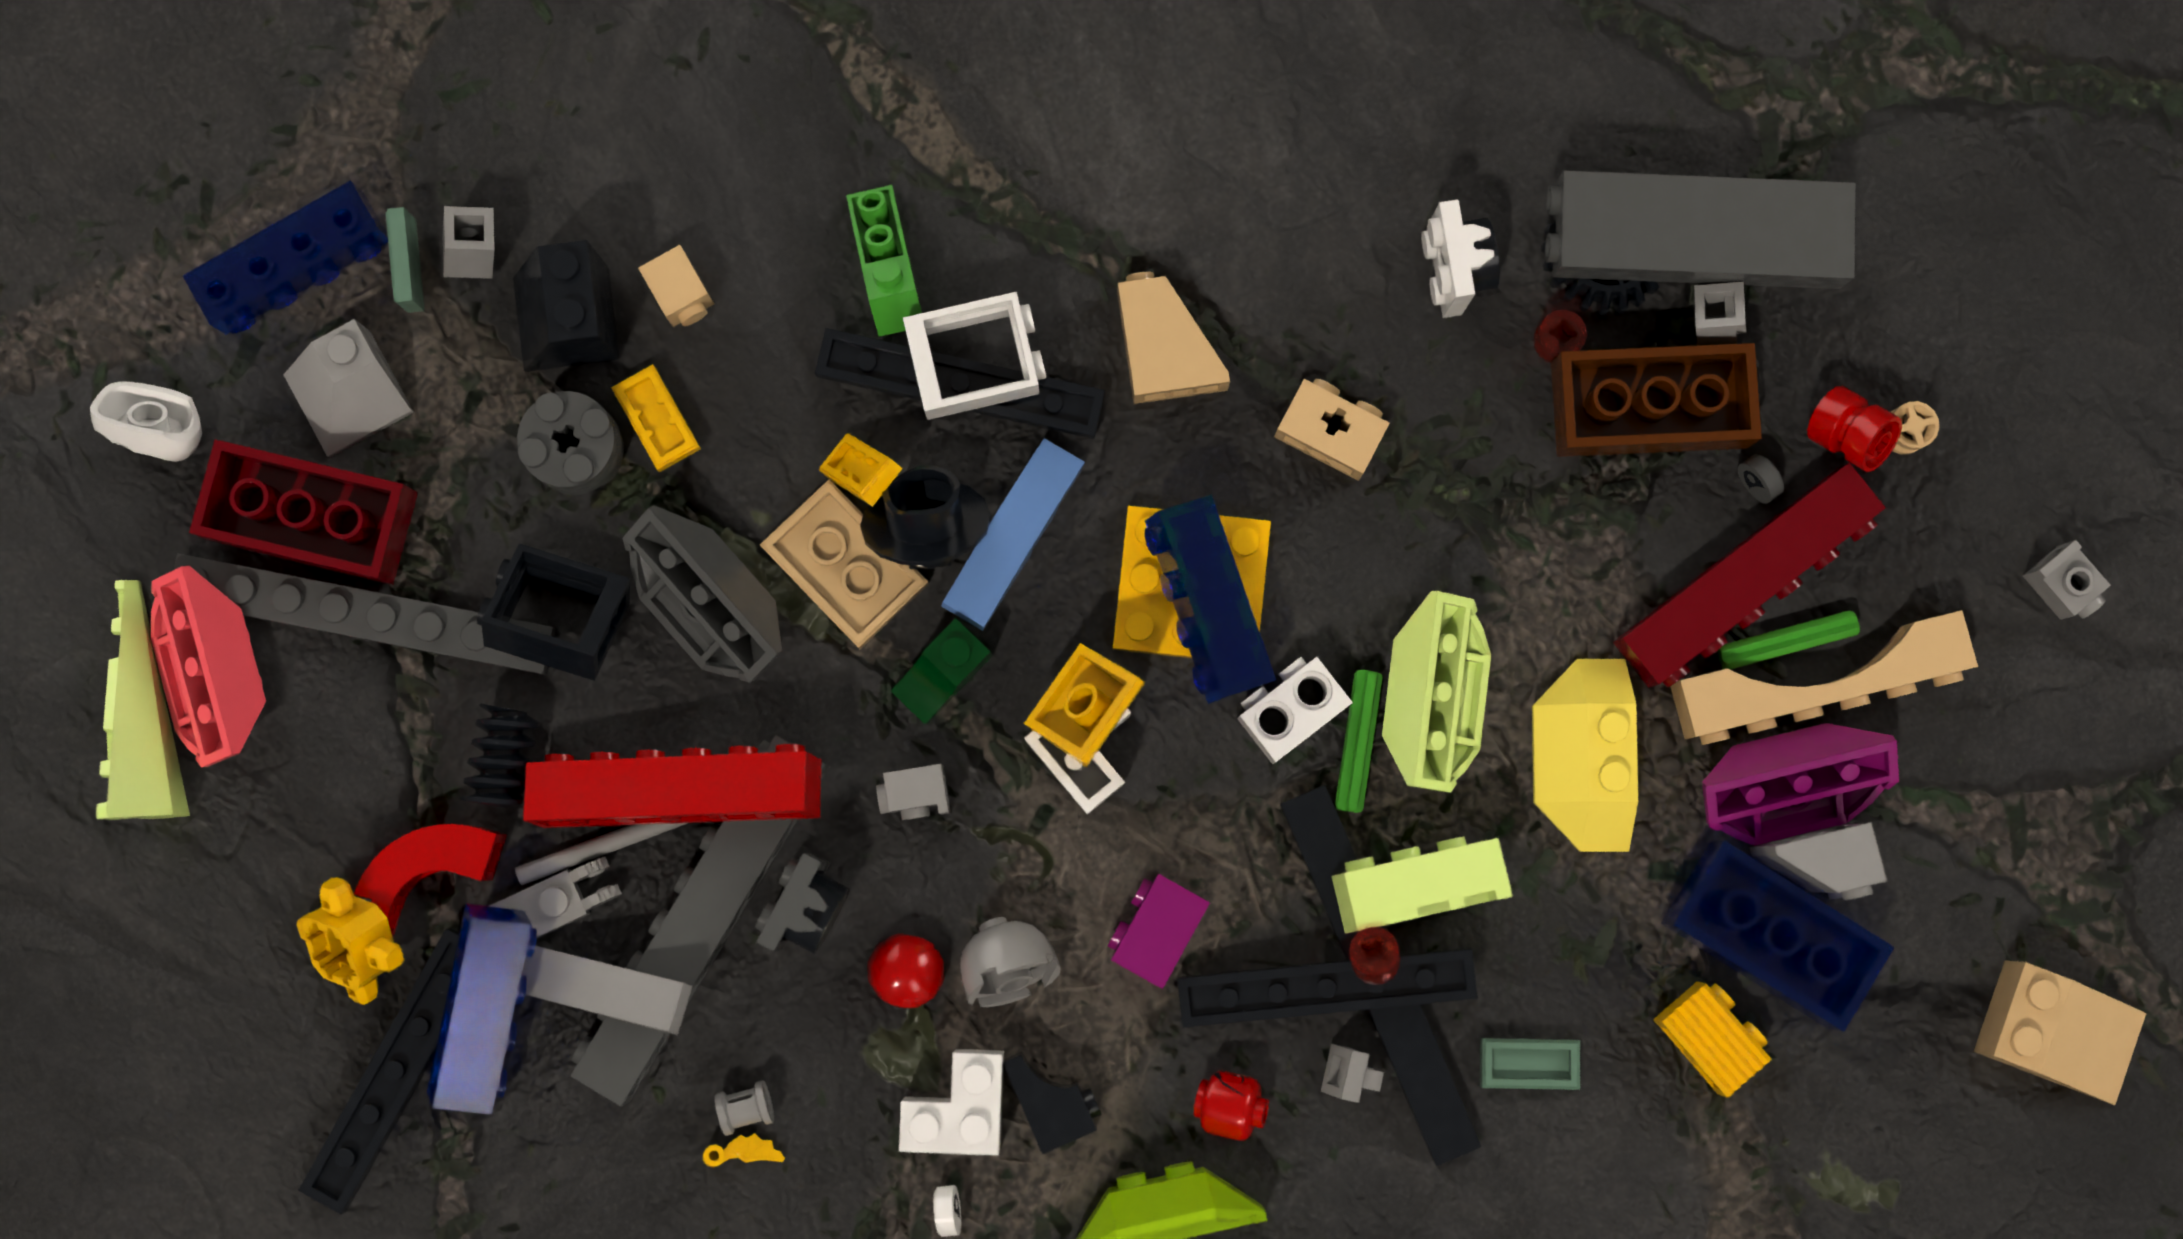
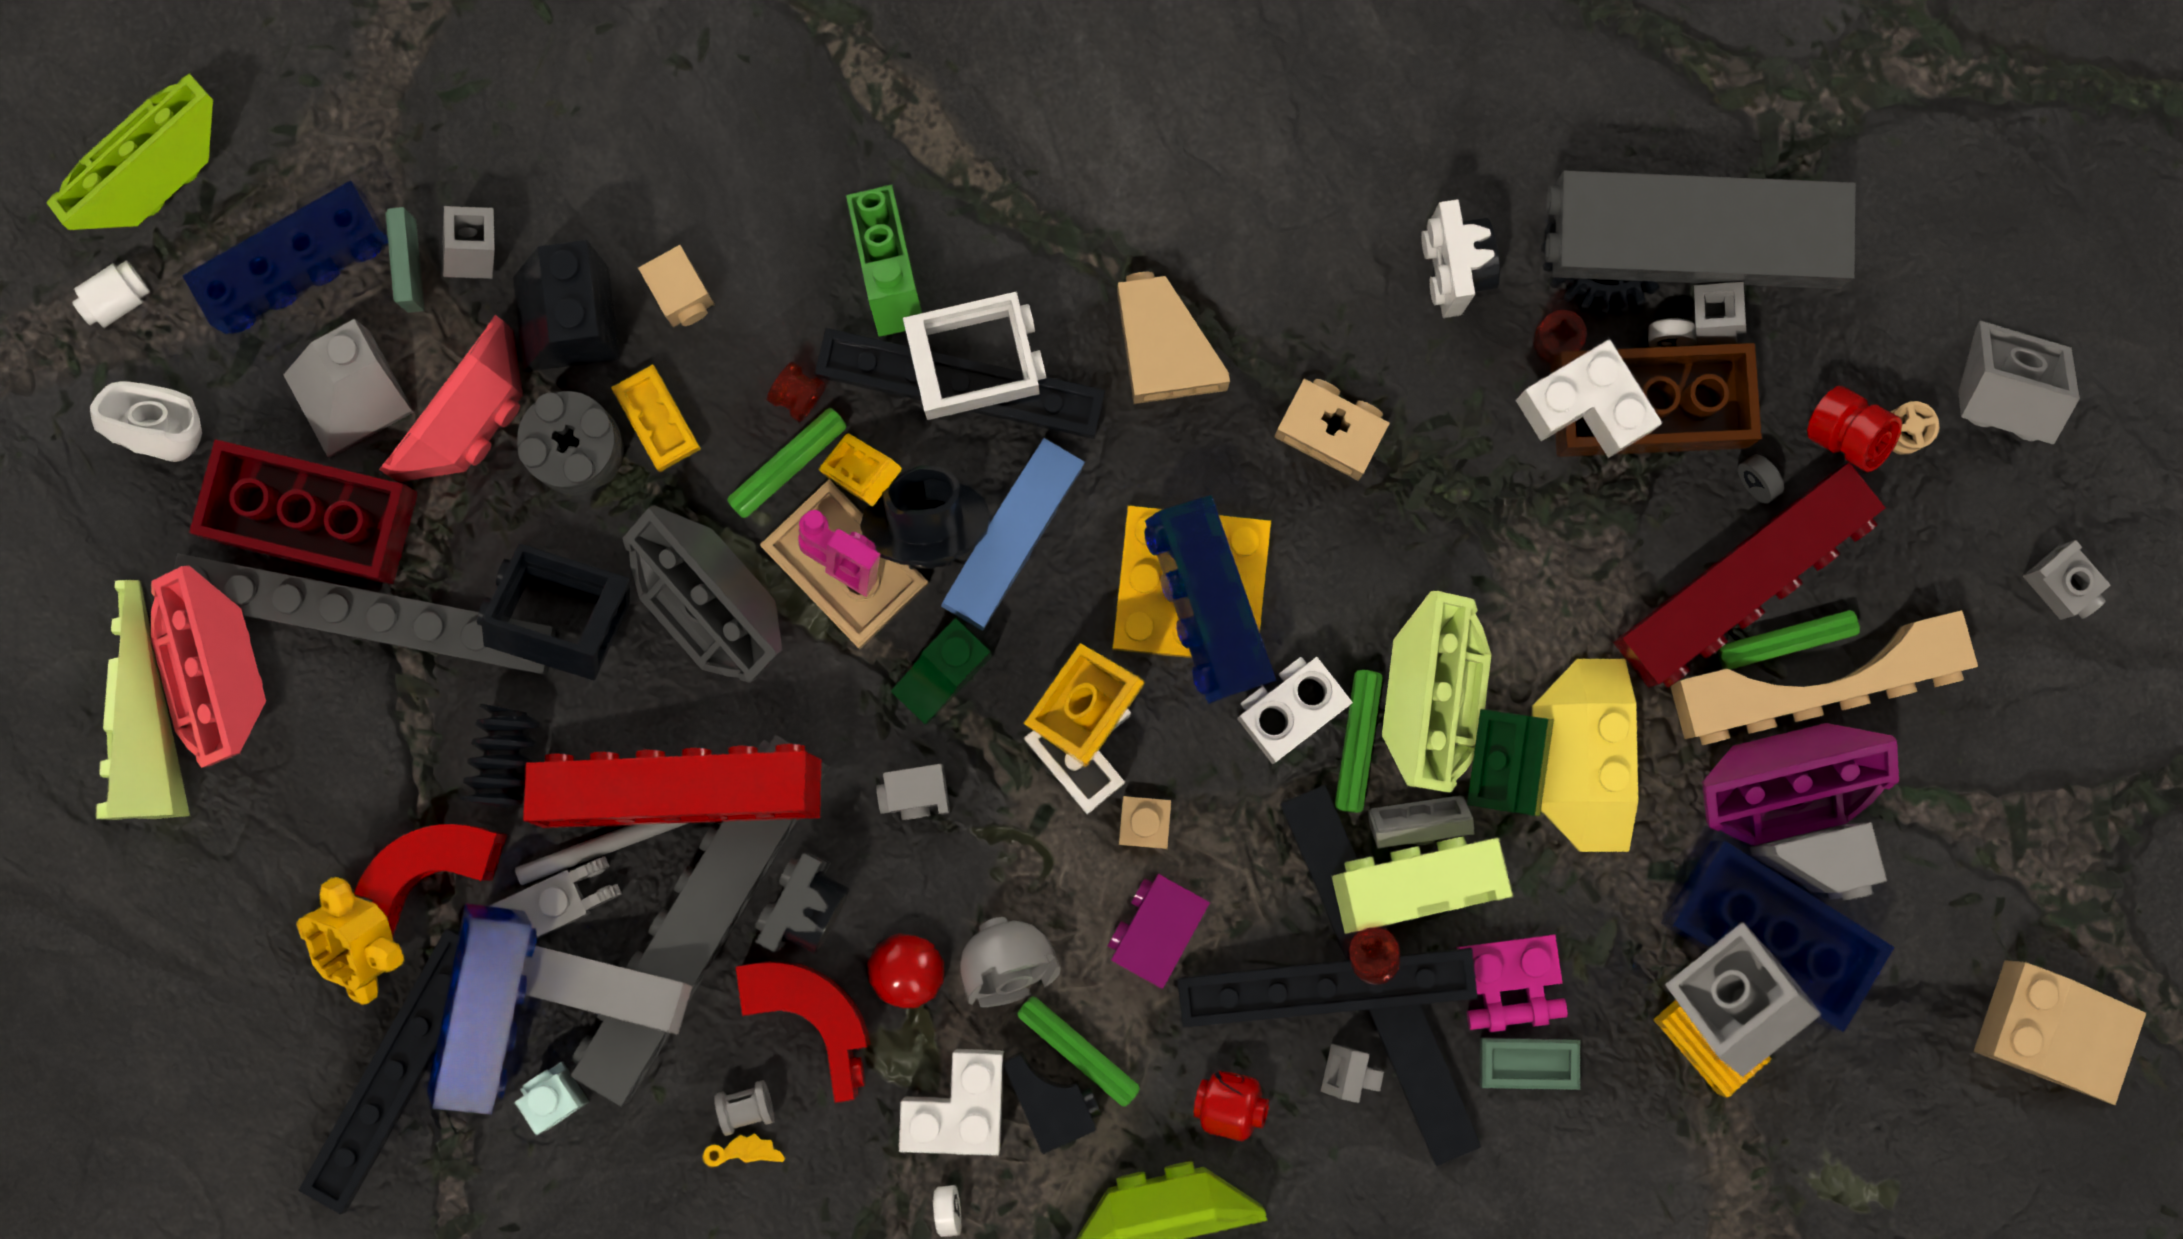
none -> lime wedge [46,74,213,230]
none -> white brick [72,260,150,328]
none -> coral wedge [379,315,523,482]
none -> light aqua brick [515,1061,589,1135]
none -> bright green axle [727,408,846,518]
none -> red arch [736,961,871,1103]
none -> clear red wheel [767,362,826,423]
none -> dark pink plate [798,510,880,597]
none -> bright green axle [1017,996,1140,1107]
none -> tan plate [1119,796,1171,849]
none -> light grey plate [1368,795,1474,848]
none -> dark pink plate [1456,934,1568,1032]
none -> dark green plate [1467,709,1554,816]
none -> white brick [1516,339,1662,458]
none -> white tile [1648,318,1697,348]
none -> light grey slope [1665,922,1821,1077]
none -> light grey slope [1959,321,2080,445]

